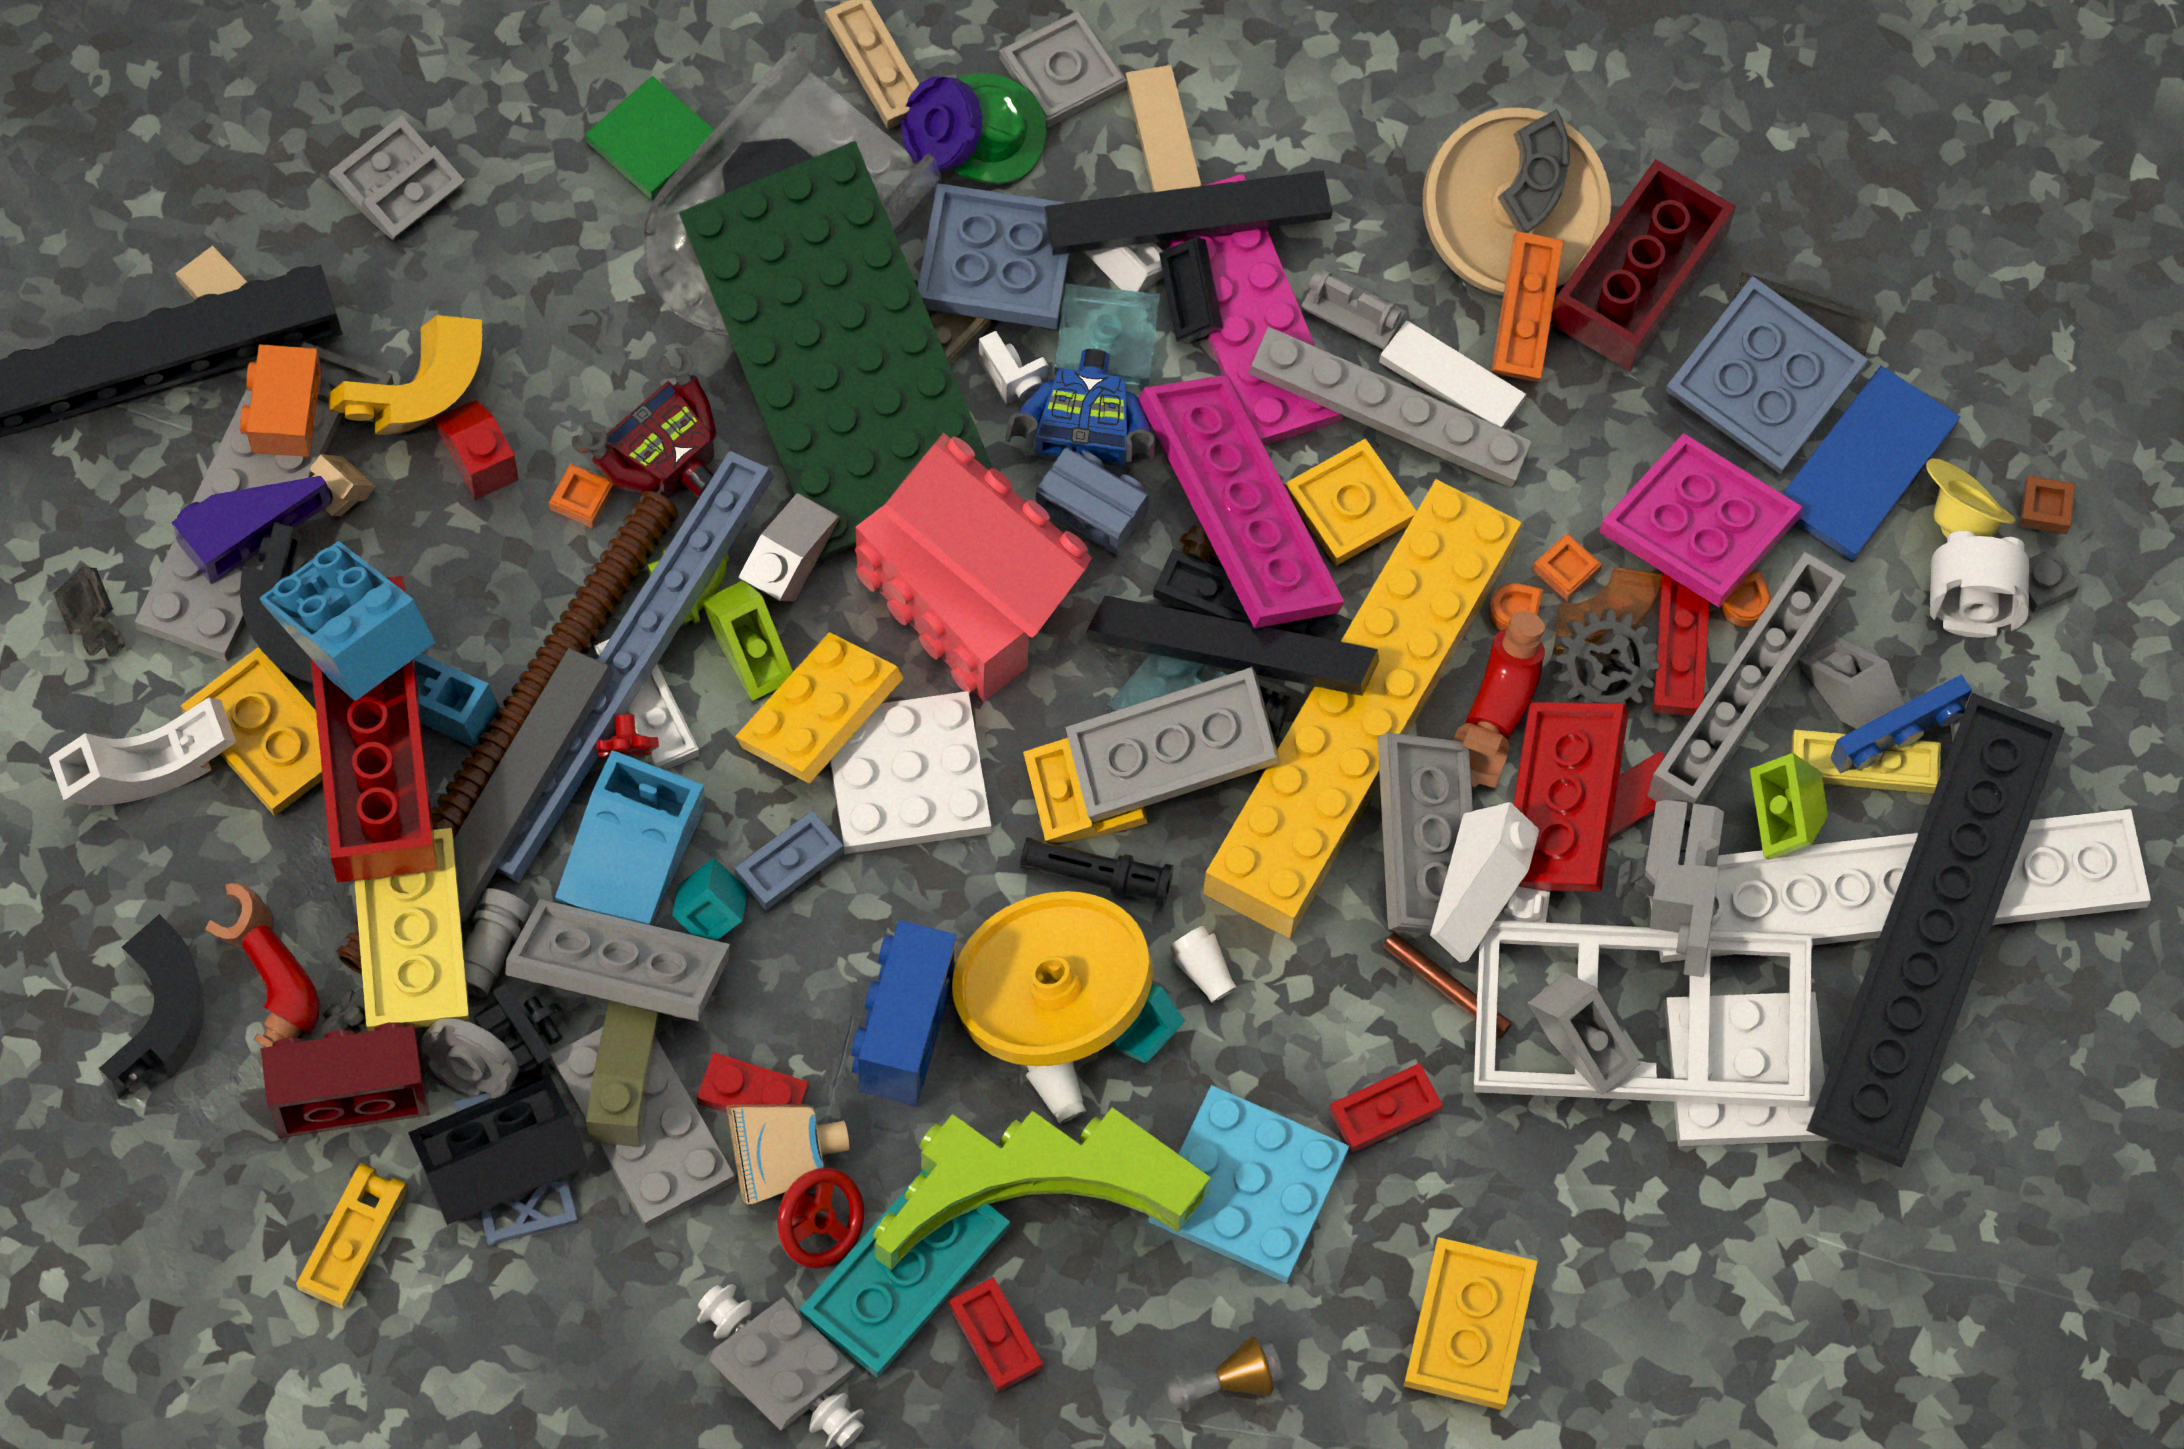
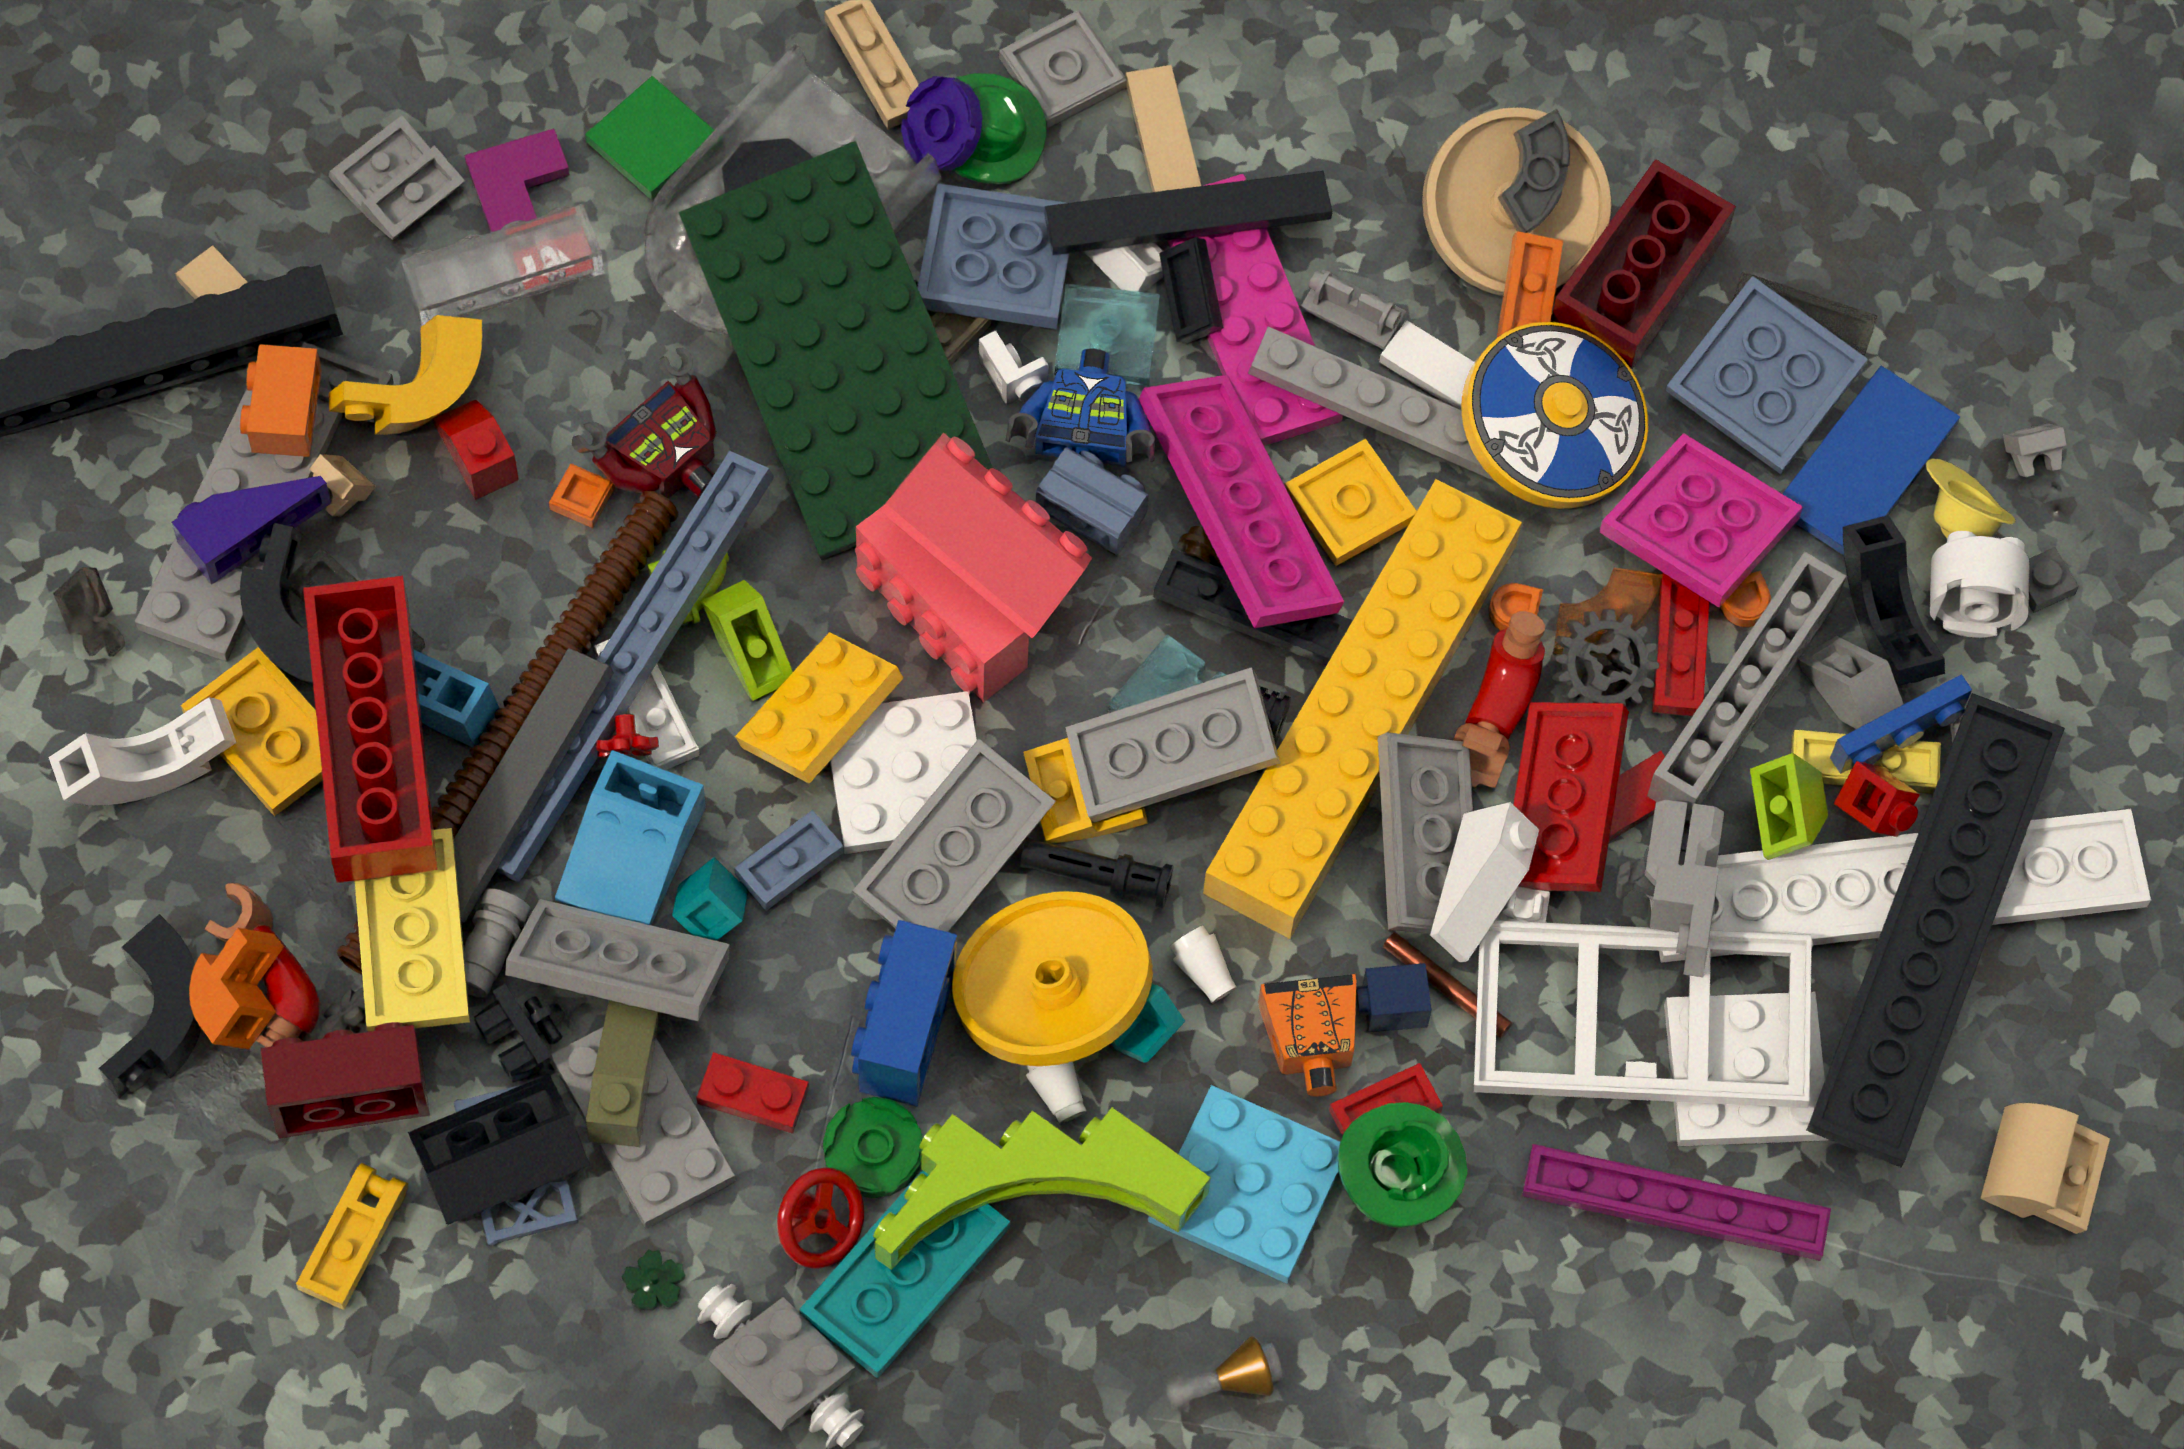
dark azure slope [259,541,436,701] -> none
light grey tile [420,1018,519,1099] -> none
tan torso [726,1104,850,1204] -> none
light grey slope [739,493,841,602] -> none
red plate [948,1277,1043,1393] -> none
black tile [1087,595,1379,696] -> none
yellow plate [1404,1237,1537,1411] -> none
light grey slope [1528,973,1640,1095] -> none
orange tile [1532,533,1602,602] -> none
dark orange plate [2019,475,2075,534] -> none
none -> orange brick [189,928,284,1049]
none -> clear brick [401,204,604,327]
none -> magenta tile [464,128,570,242]
none -> dark green plant [622,1250,686,1311]
none -> green tile [823,1097,923,1198]
none -> light grey plate [852,739,1056,932]
none -> orange torso [1258,974,1356,1097]
none -> green hat [1337,1102,1468,1228]
none -> dark blue brick [1356,963,1432,1032]
none -> dish [1461,322,1648,509]
none -> magenta tile [1522,1144,1831,1261]
none -> red brick [1834,761,1920,837]
none -> black arch [1843,515,1945,686]
none -> tan brick [1981,1103,2110,1234]
none -> light grey tile [2003,423,2067,477]

